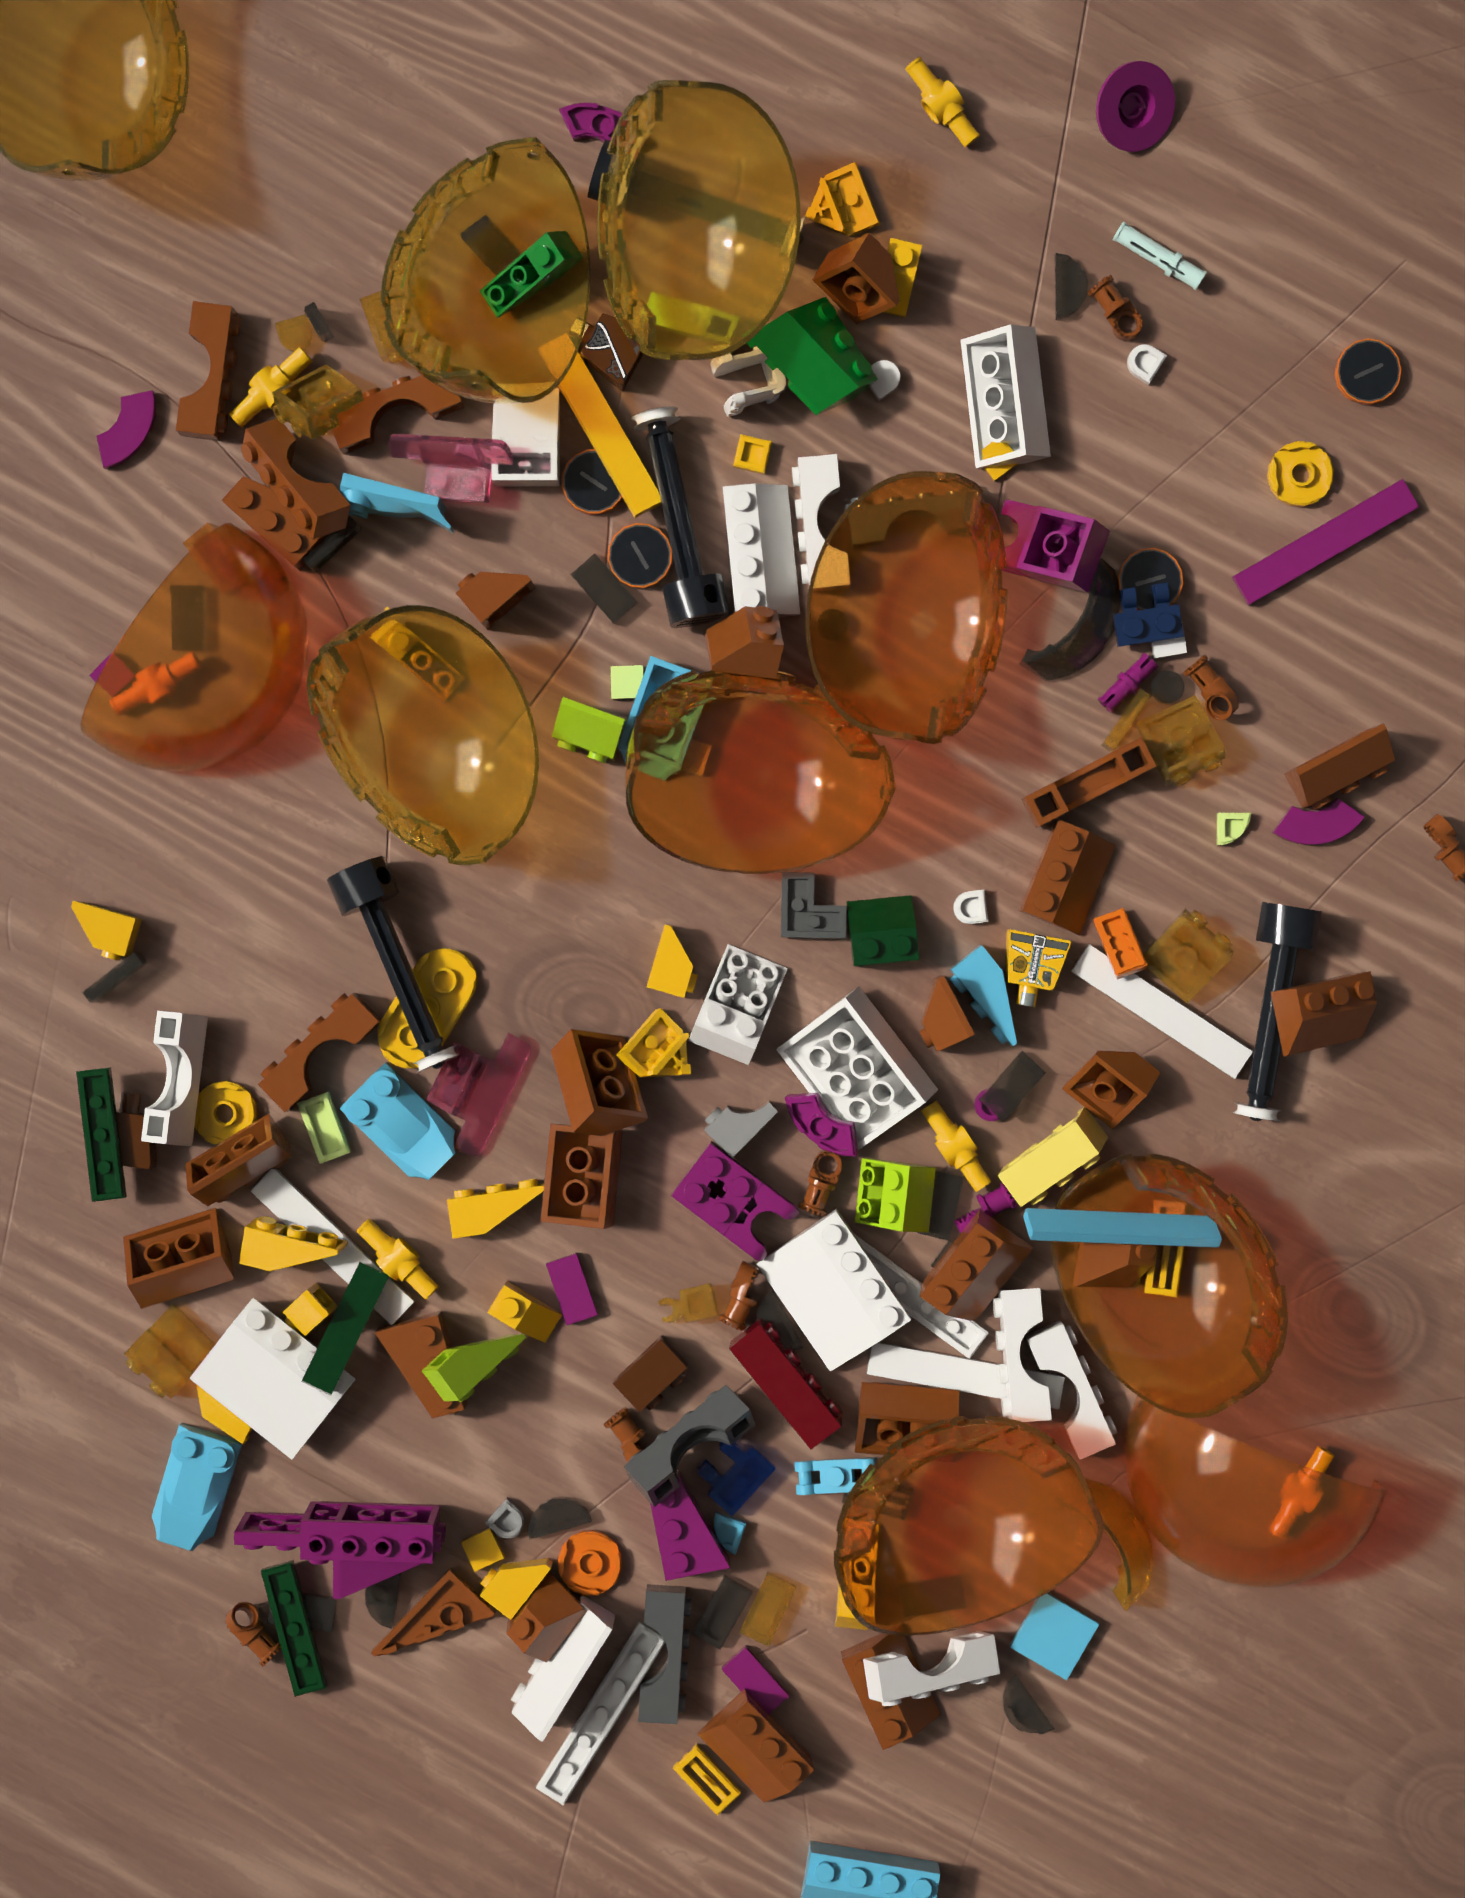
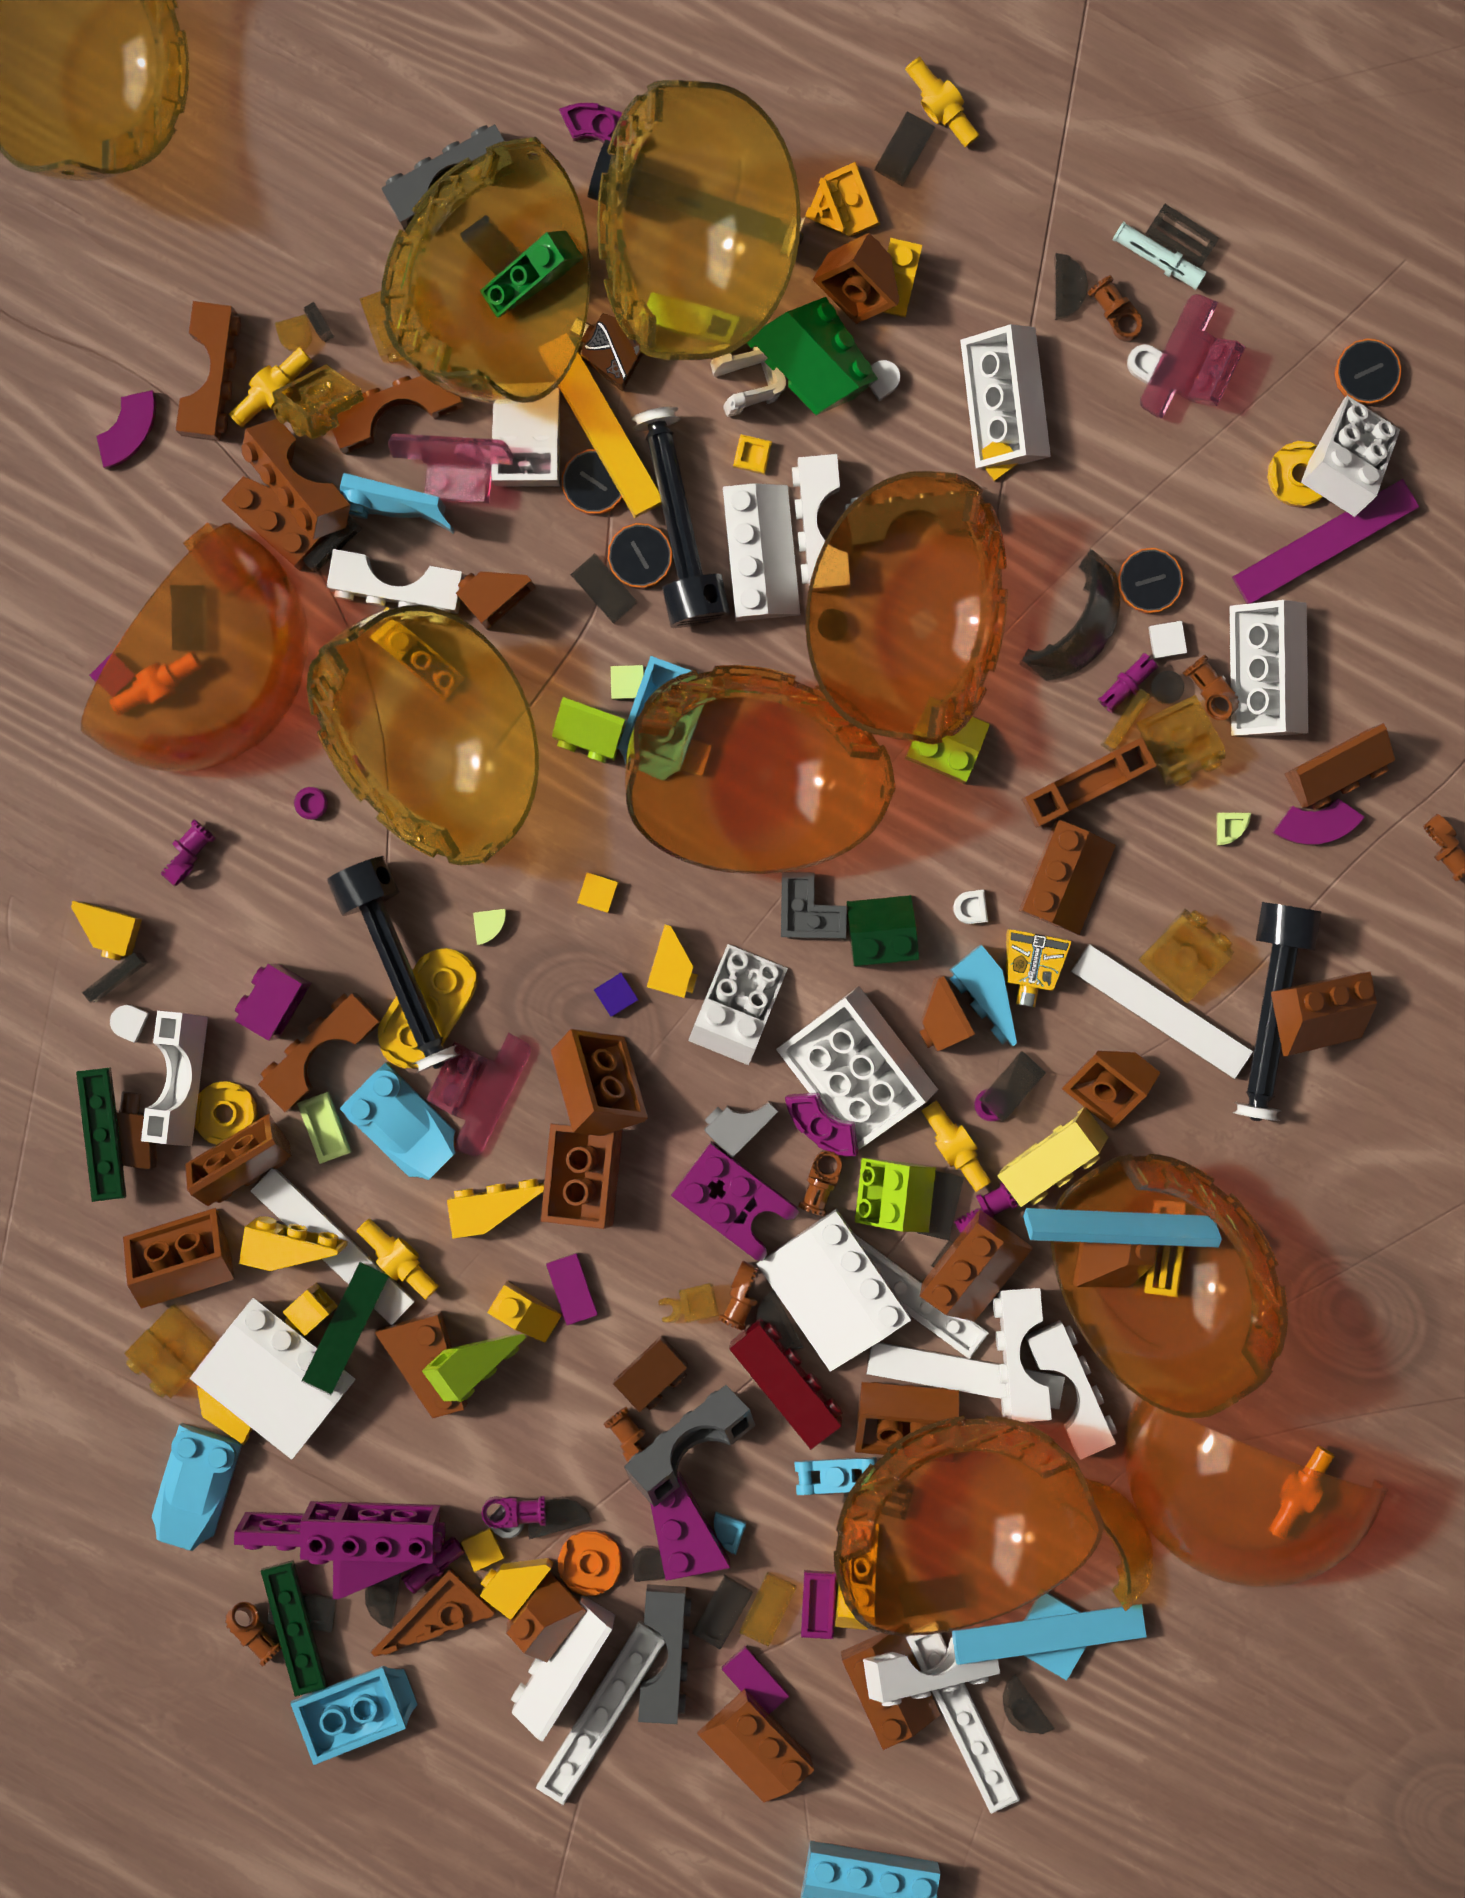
yellow slope [616,1008,691,1077] -> none
yellow tile [673,1743,741,1816] -> none
clear blue plate [697,1442,776,1516] -> none
dark orange slope [705,606,784,679] -> none
magenta brick [984,500,1110,593] -> none
orange plate [1093,908,1148,980] -> none
magenta hat [1096,61,1175,152] -> none
dark blue plate [1113,582,1184,647] -> none
none -> white tile [110,1005,150,1043]
none -> magenta connector [161,819,216,887]
none -> magenta brick [235,964,312,1041]
none -> medium azure slope [290,1666,417,1765]
none -> magenta tile [294,787,328,820]
none -> white arch [326,549,465,618]
none -> dark grey arch [381,124,517,230]
none -> magenta pin [401,1536,465,1594]
none -> yellowish green tile [473,909,506,945]
none -> magenta connector [481,1496,546,1529]
none -> yellow tile [577,872,618,913]
none -> dark purple tile [594,972,639,1017]
none -> clear smoke tile [632,1546,665,1582]
none -> magenta tile [801,1570,837,1639]
none -> clear smoke tile [874,111,935,187]
none -> lime slope [904,699,990,784]
none -> white tile [906,1621,1020,1814]
none -> medium azure tile [952,1604,1147,1665]
none -> clear pink plate [1140,294,1246,418]
none -> clear smoke tile [1146,204,1220,268]
none -> white slope [1230,600,1308,736]
none -> white slope [1301,395,1400,517]

